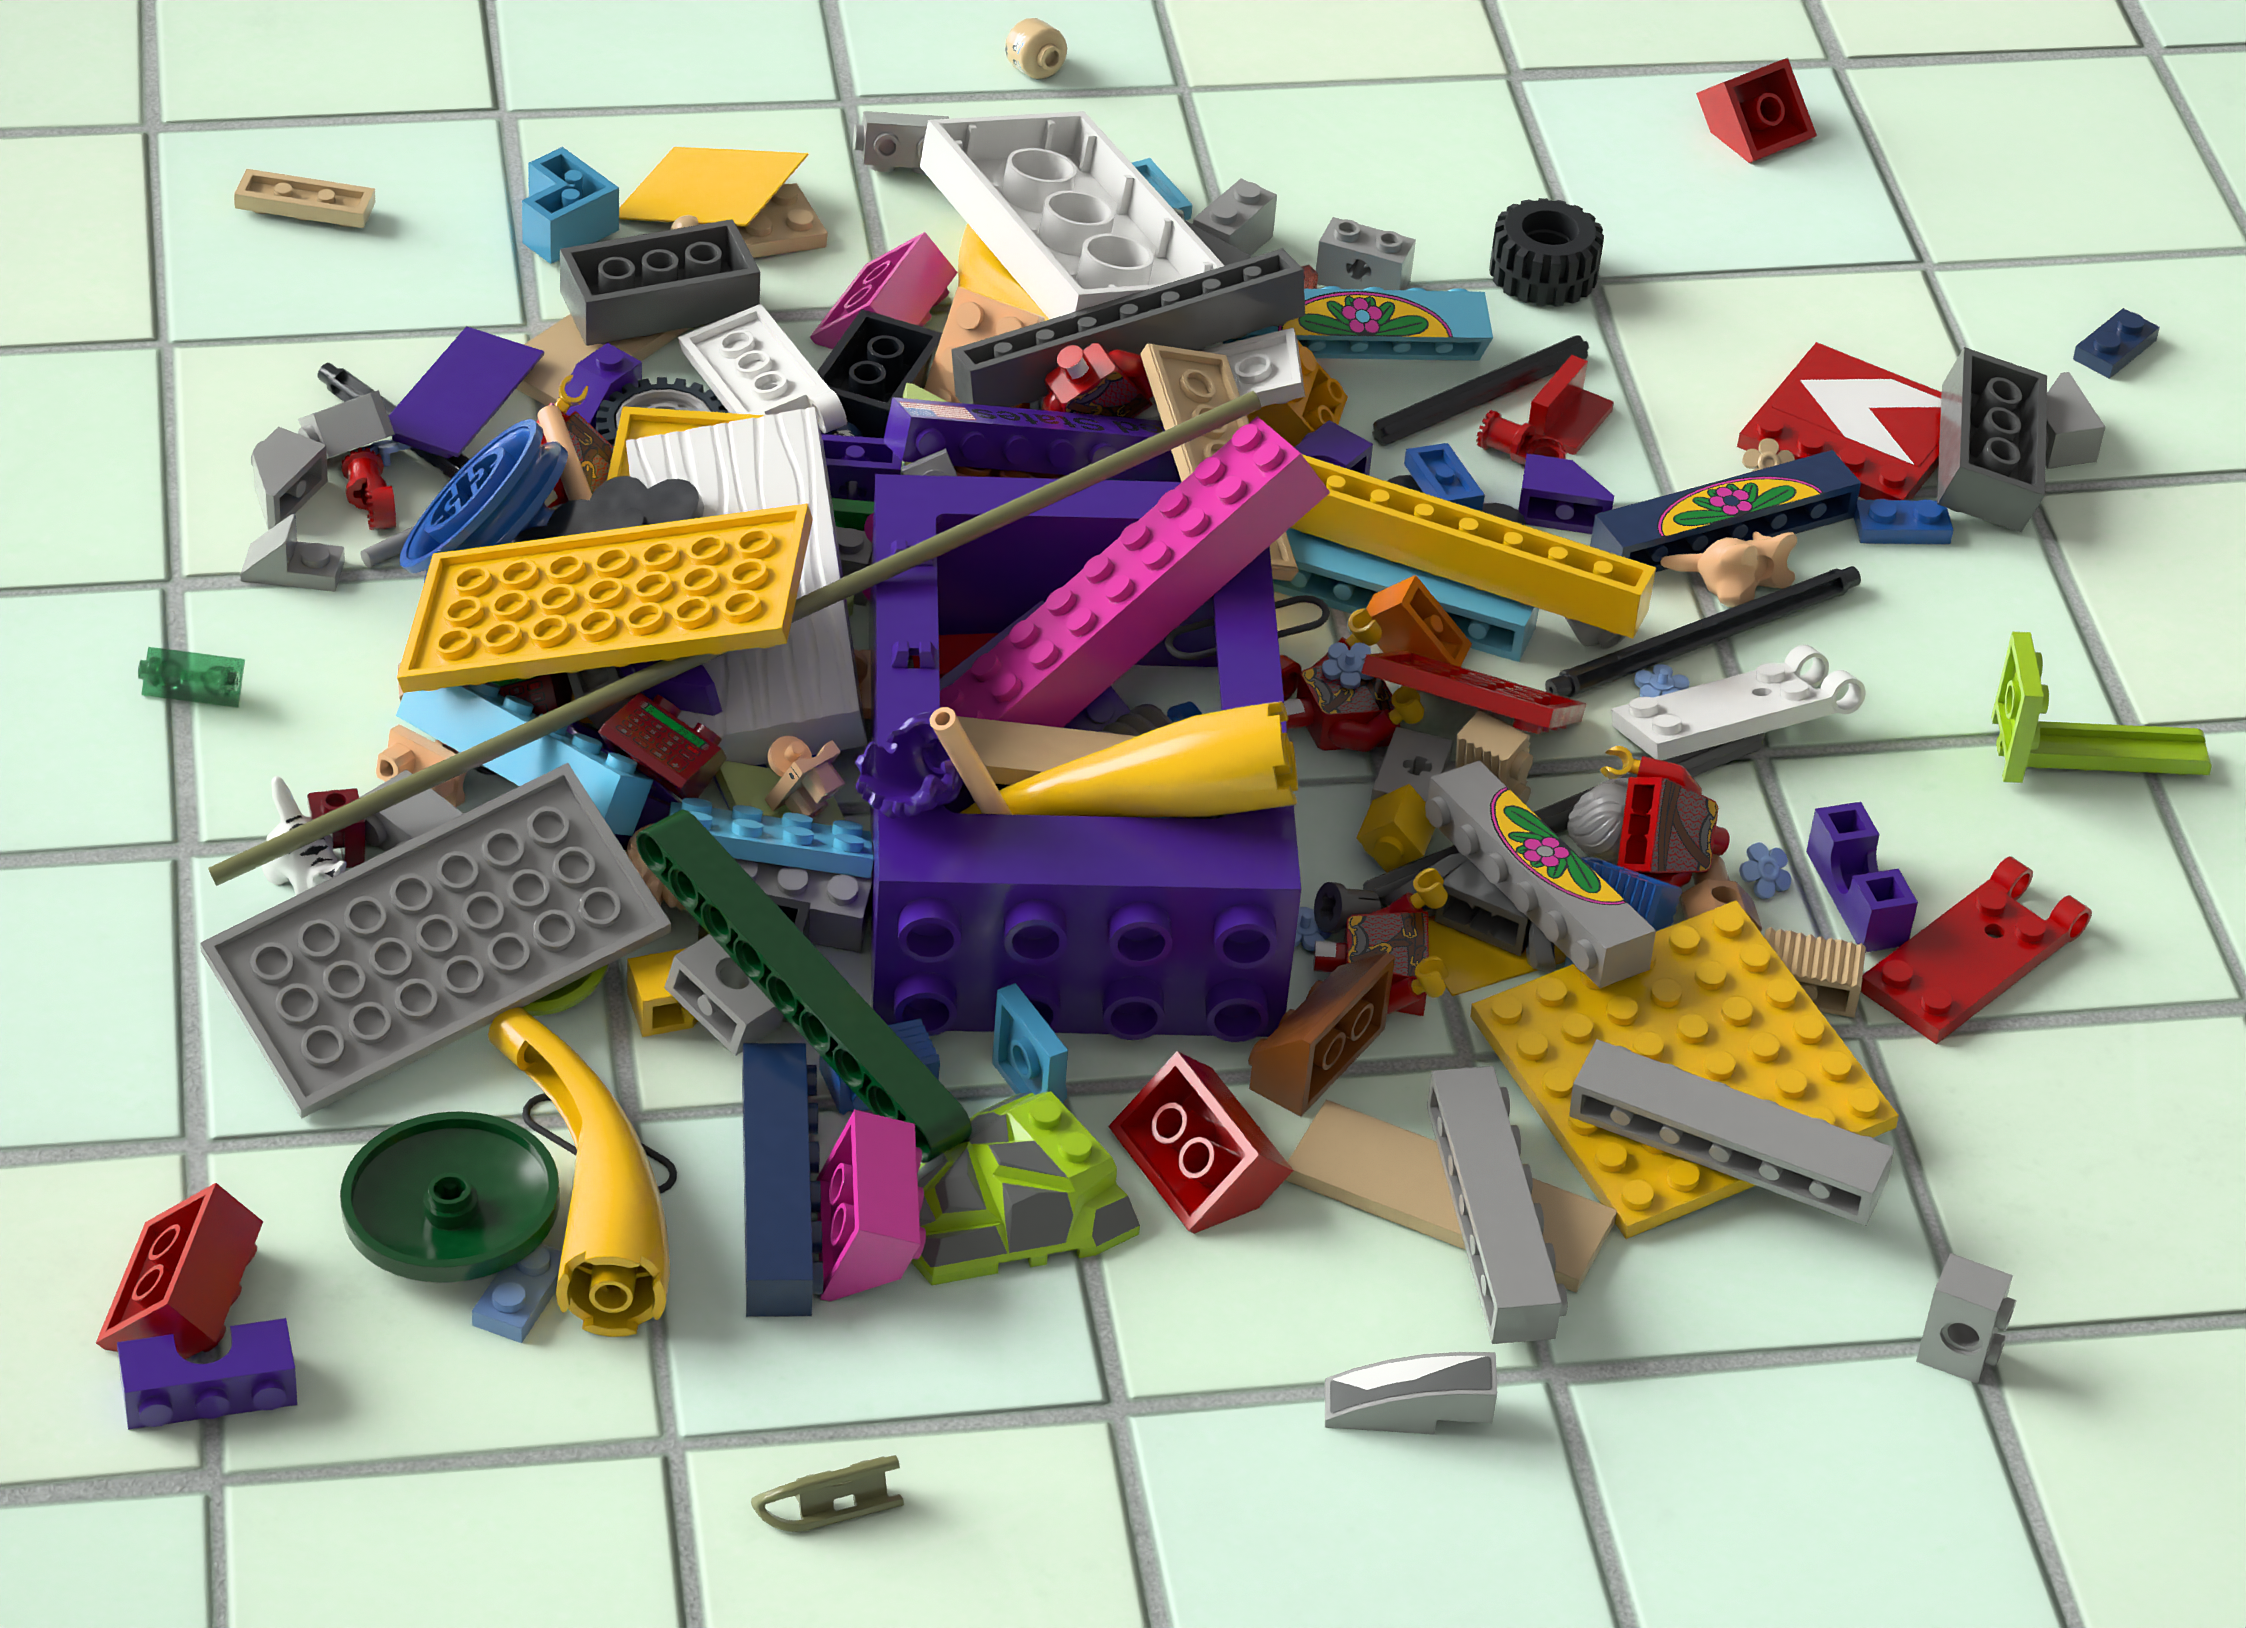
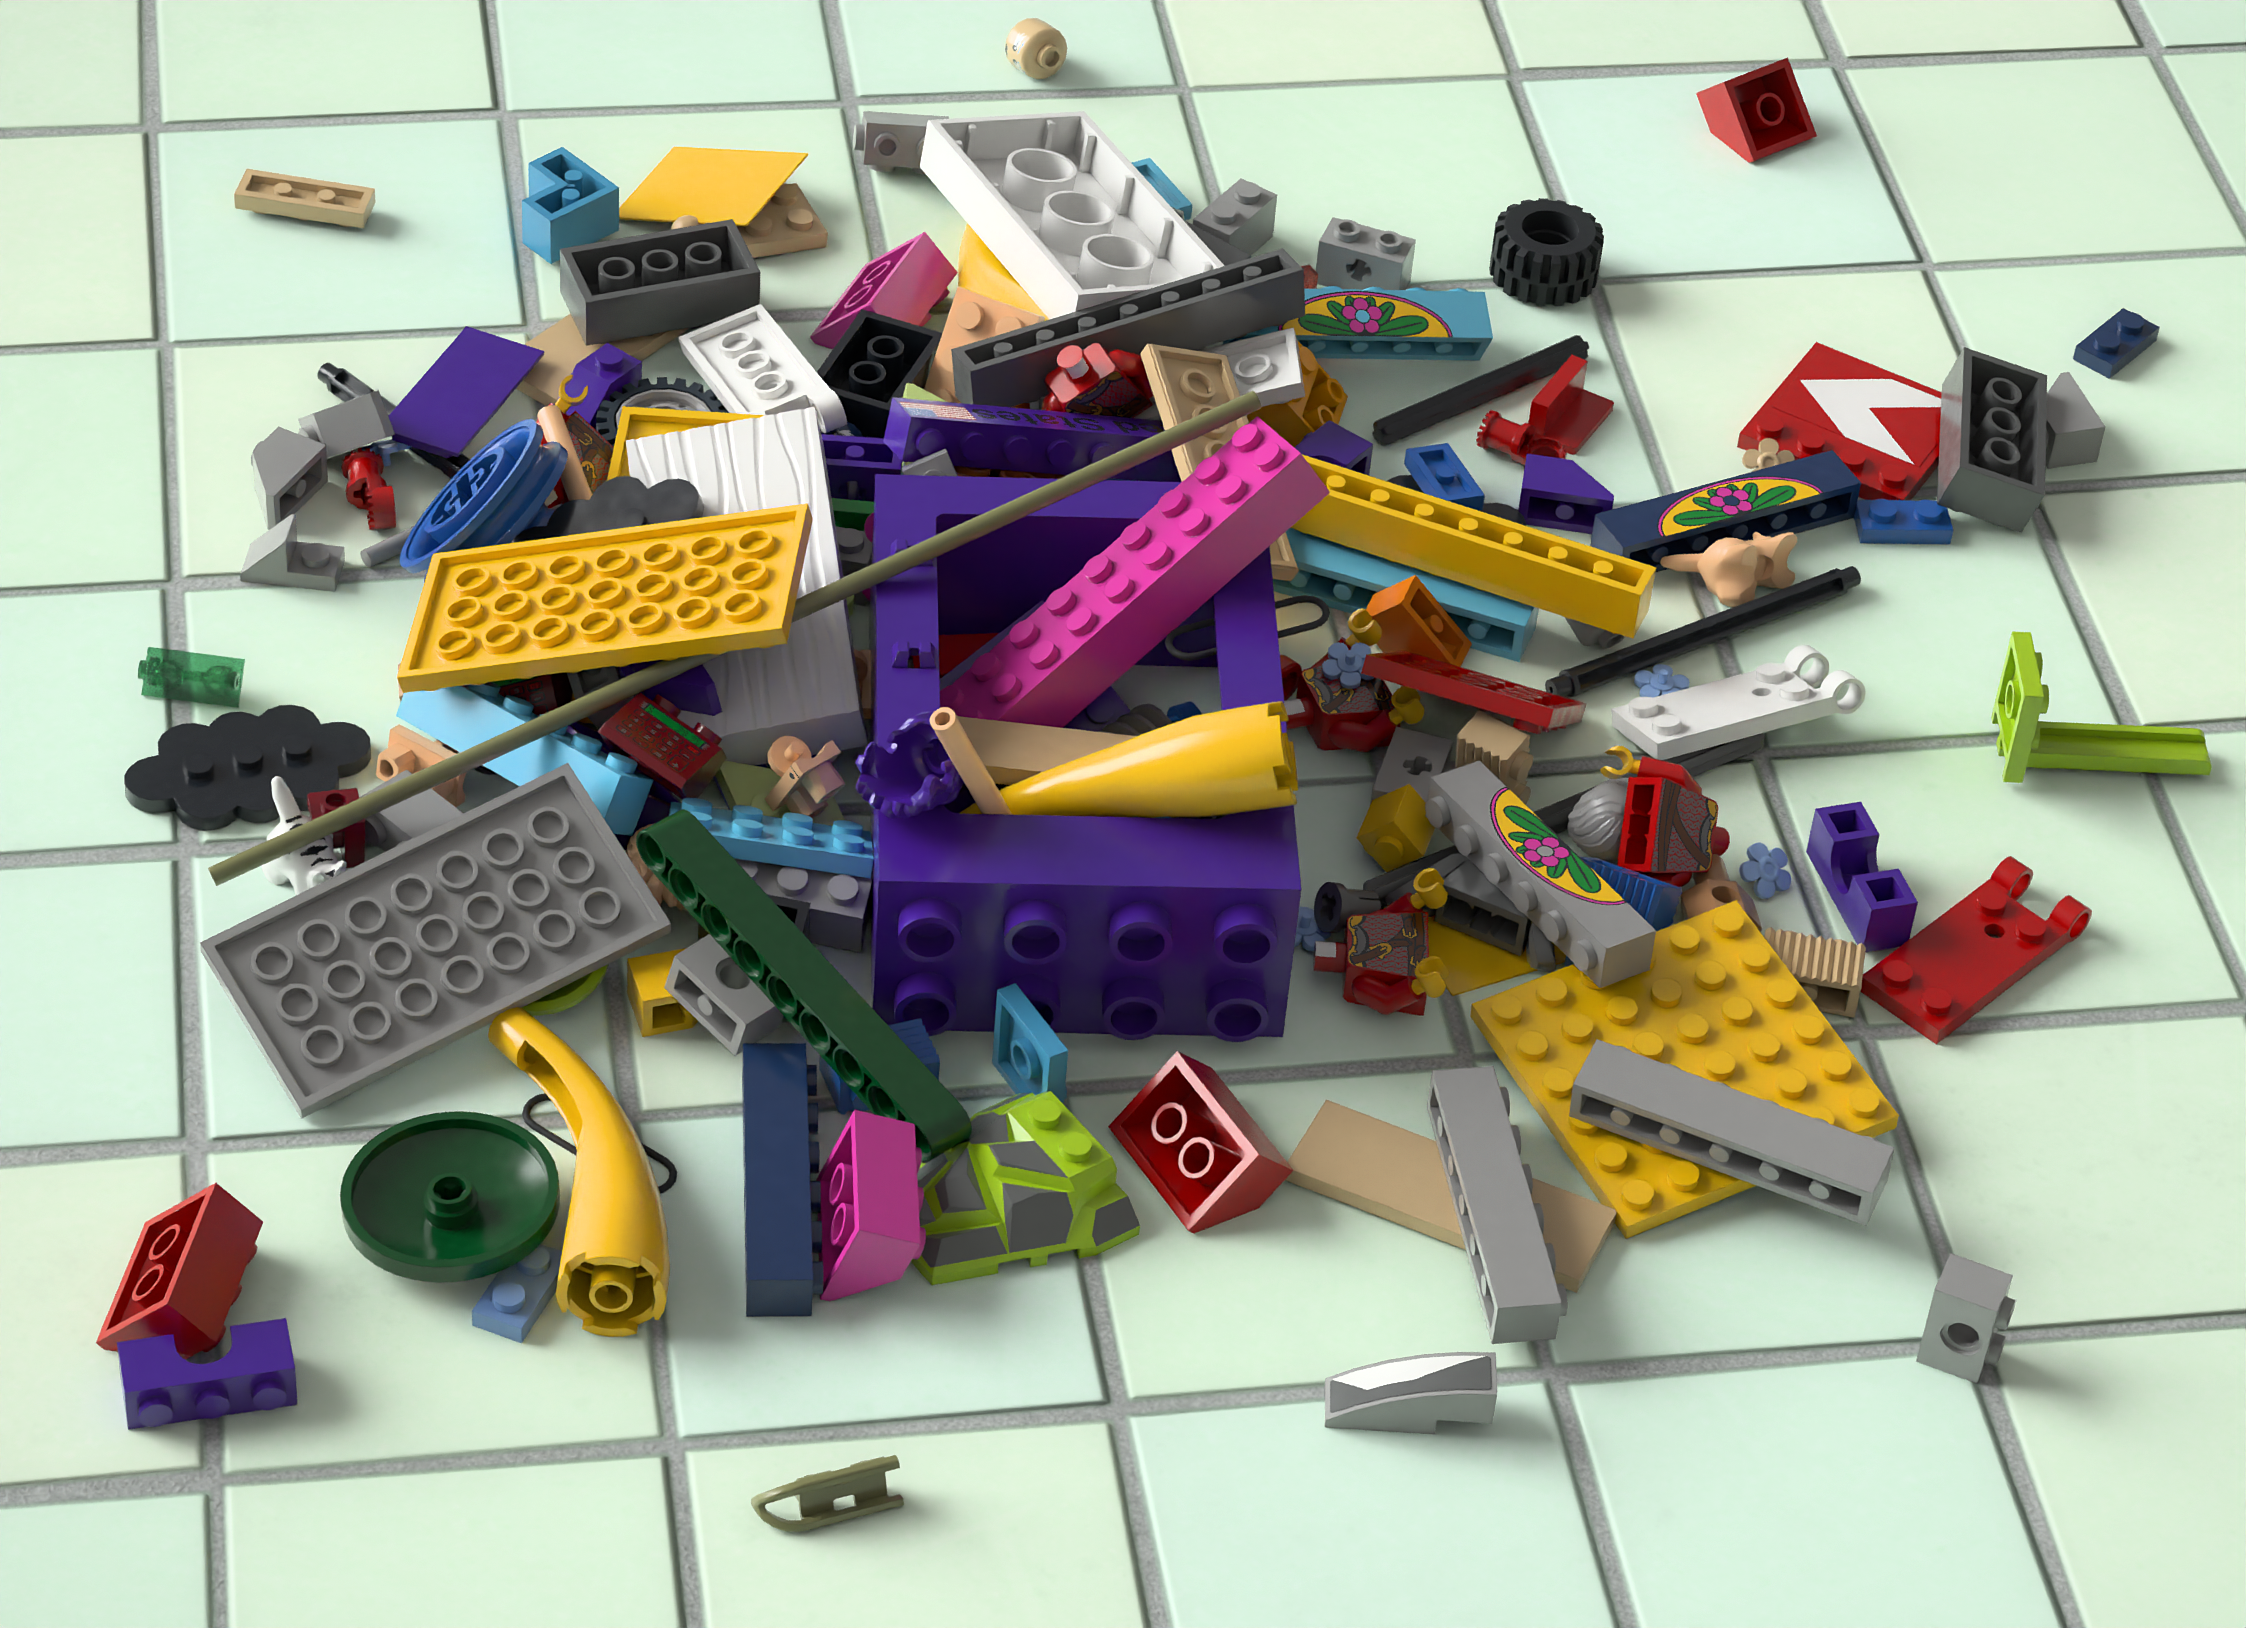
dark orange slope [1248,952,1395,1117] -> none
none -> black plate [124,705,371,831]

